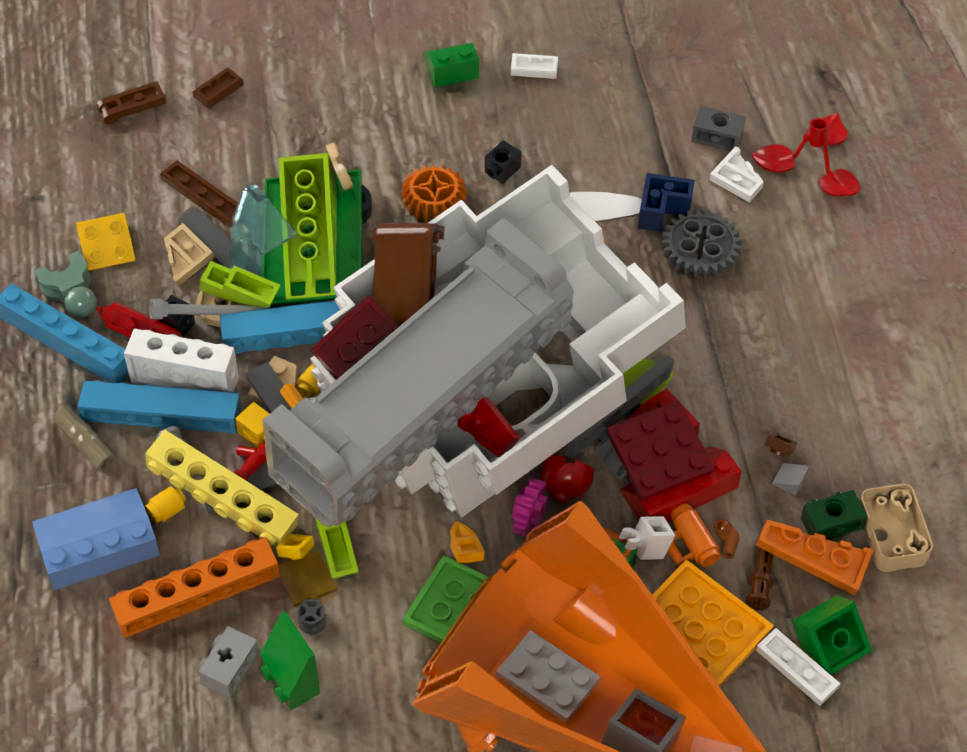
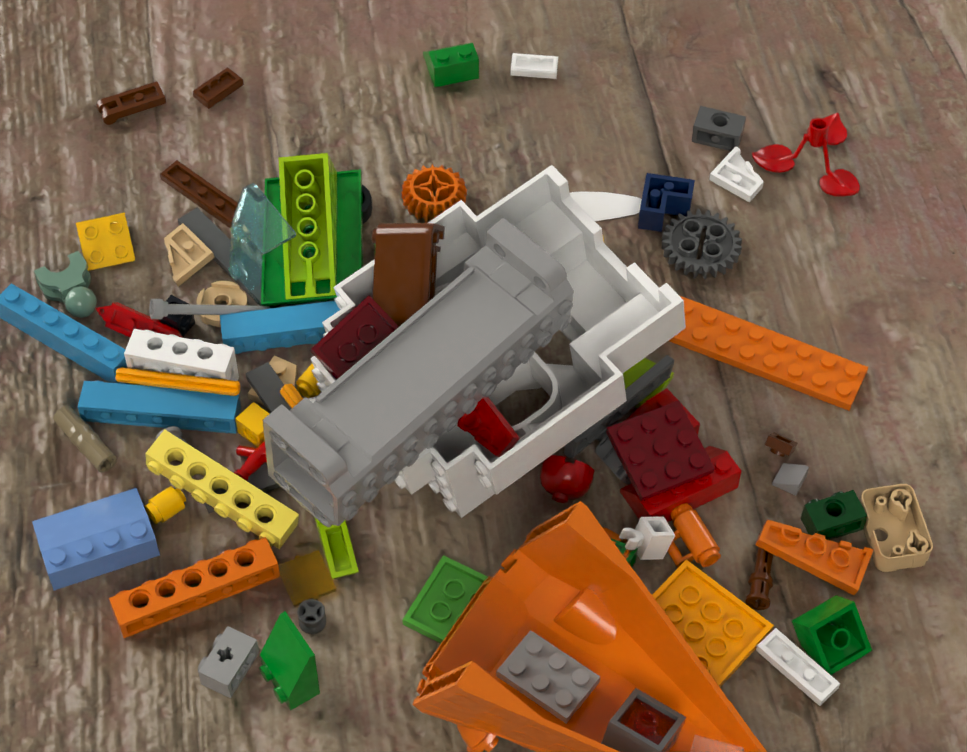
lime slope [199,261,280,307] -> none
yellow plate [276,534,315,560] -> none
tan tile [326,142,353,191] -> none
light orange plate [450,521,485,563] -> none
black brick [485,140,522,184] -> none
dark pink gear [511,478,548,538] -> none
dark orange arm [714,519,739,559] -> none
none -> light orange axle [116,367,240,396]
none -> orange plate [669,295,868,411]

